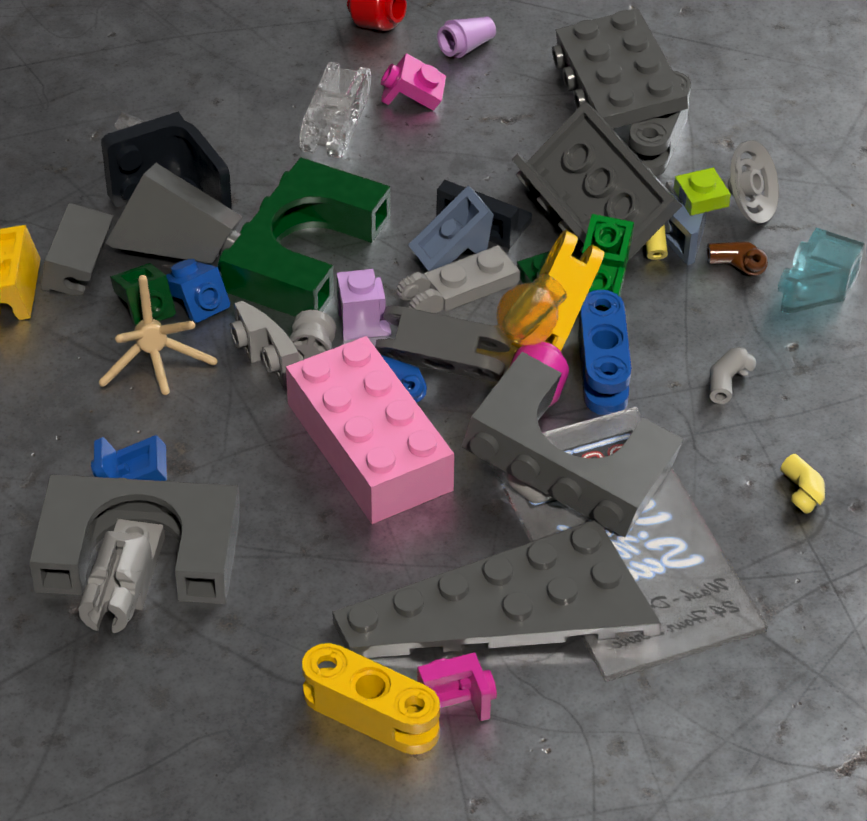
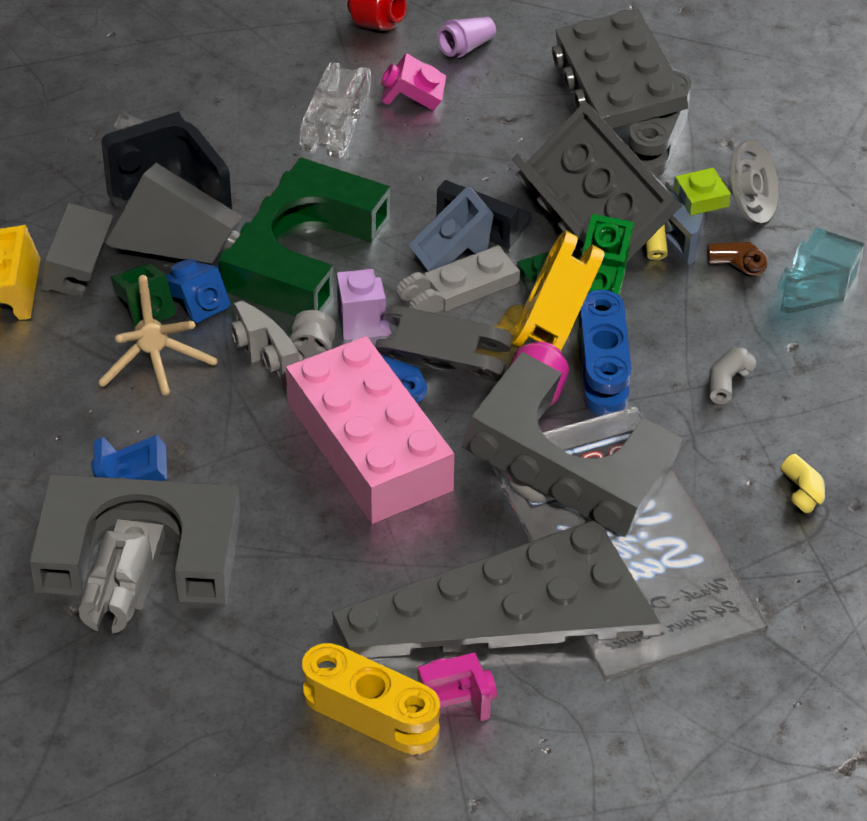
clear yellow piece [496,273,567,345] -> none

